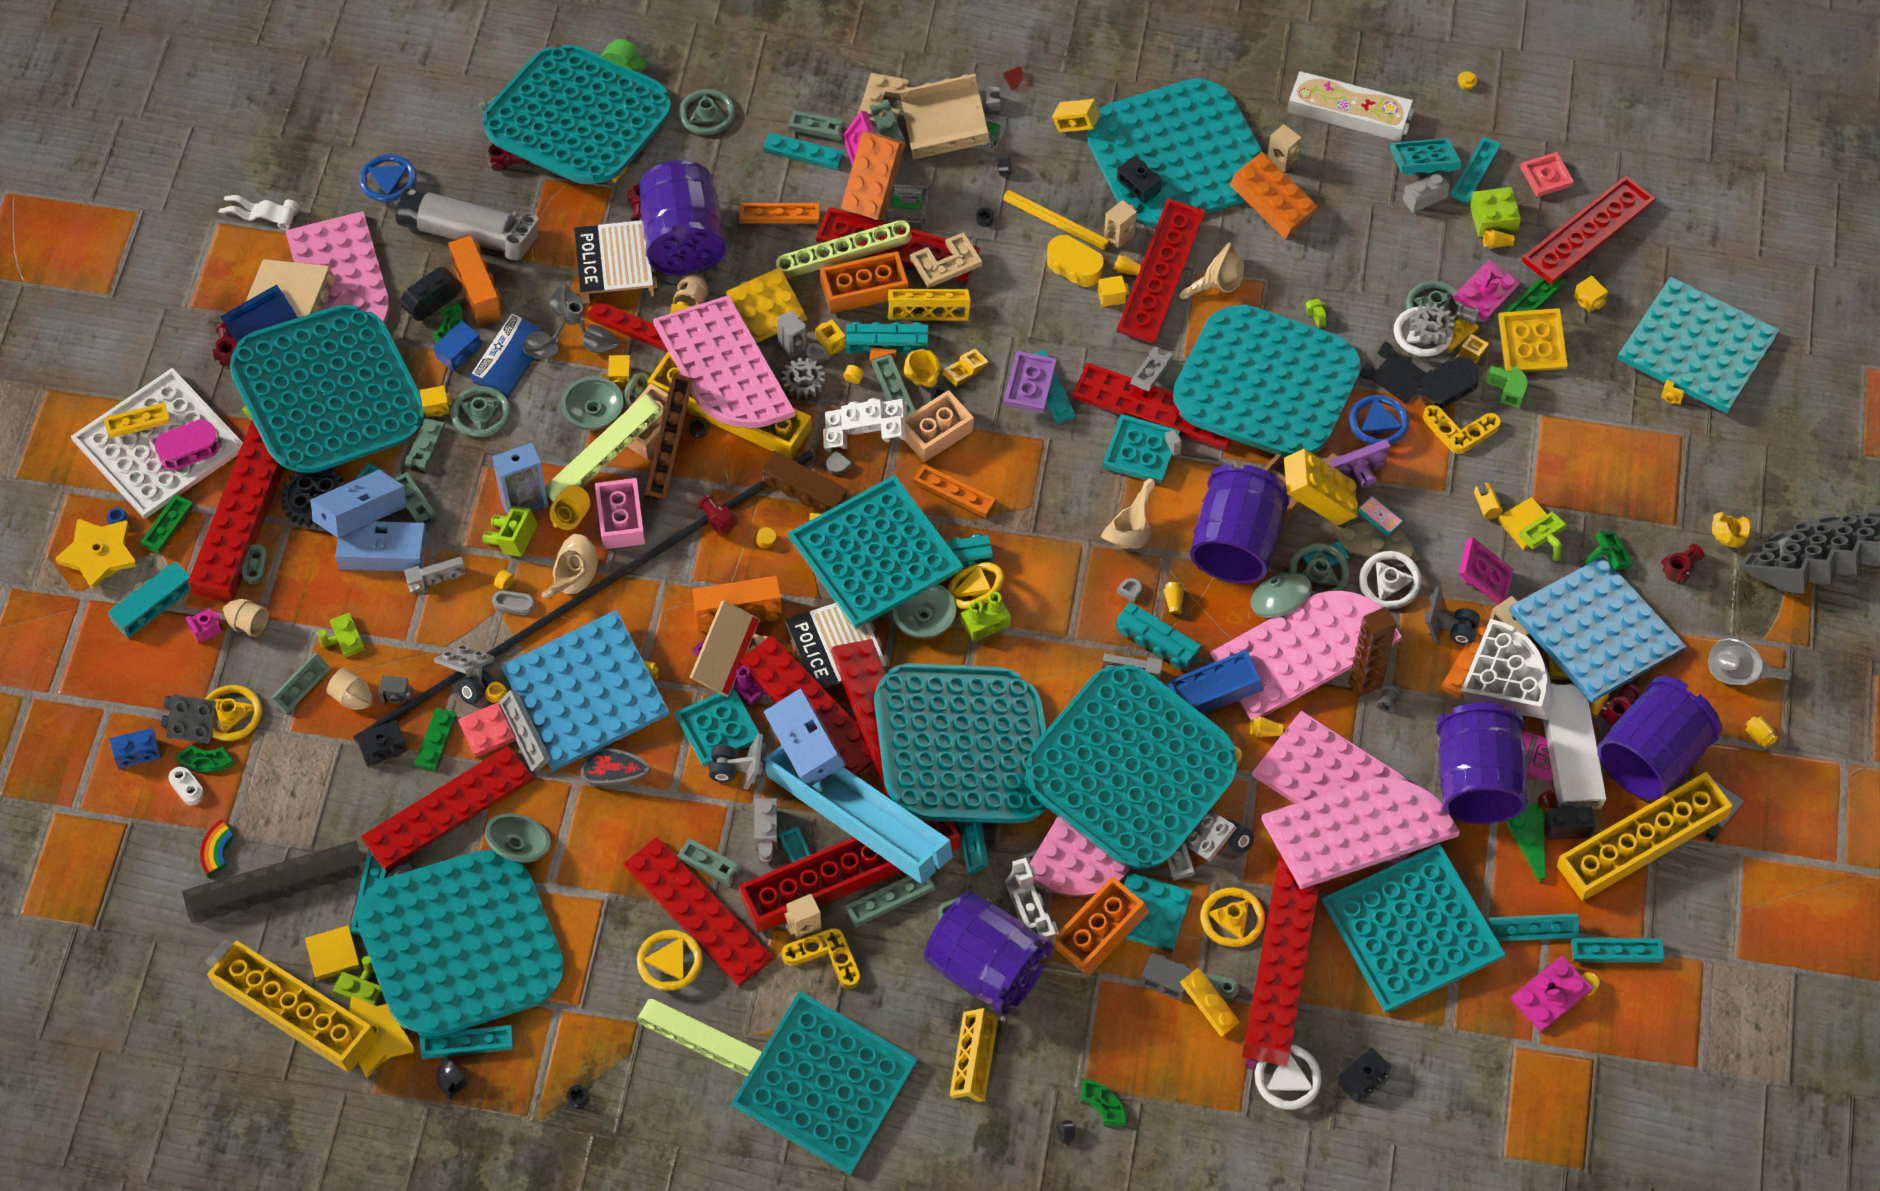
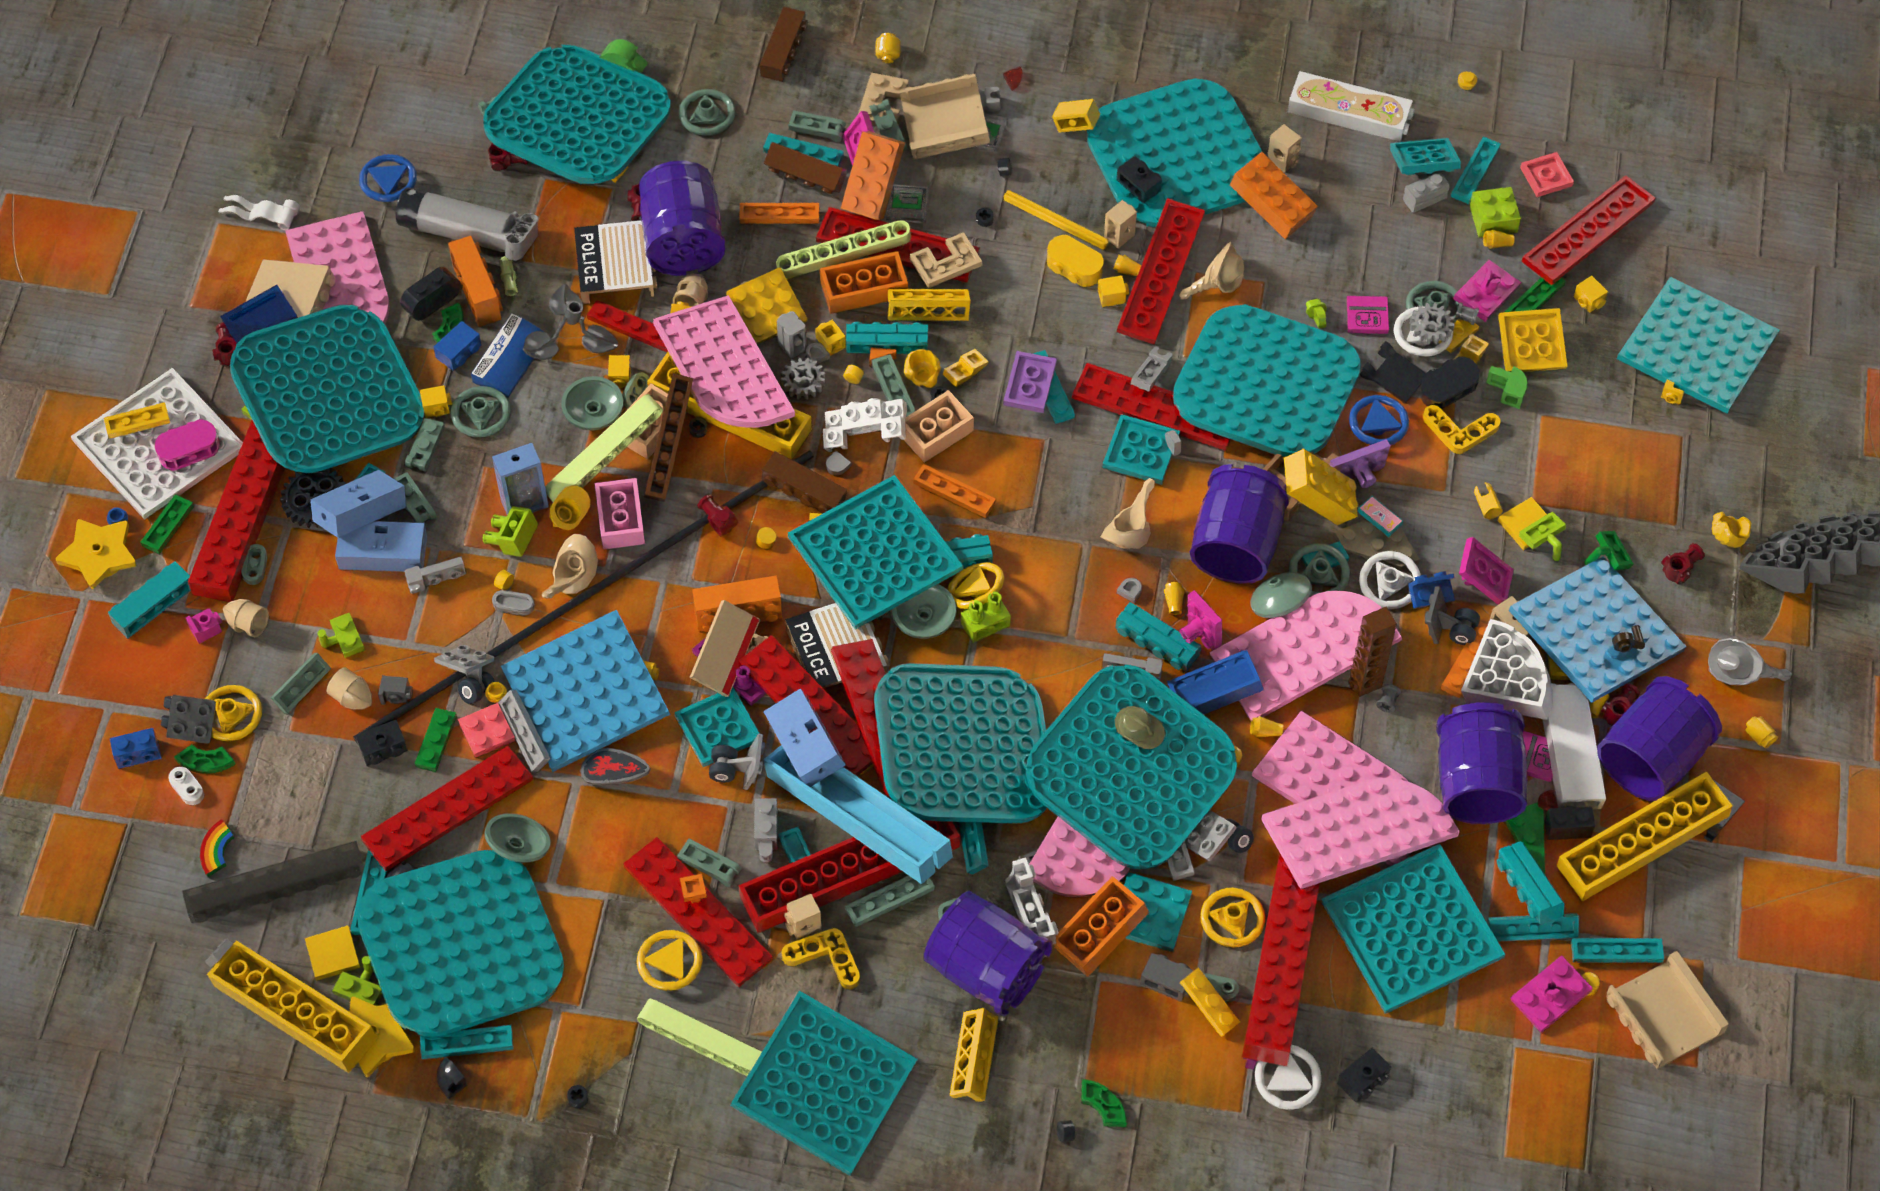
none -> yellowish green pin [499,256,518,296]
none -> orange tile [680,874,707,903]
none -> reddish brown brick [760,7,808,82]
none -> reddish brown brick [763,142,848,194]
none -> yellow head [875,33,901,63]
none -> olive piece [1115,706,1165,749]
none -> dark pink plate [1179,590,1222,650]
none -> dark pink tile [1346,296,1389,334]
none -> blue bracket [1408,571,1455,609]
none -> teal brick [1497,841,1564,925]
none -> tan panel [1606,951,1729,1069]
none -> dark brown plate [1612,625,1645,653]

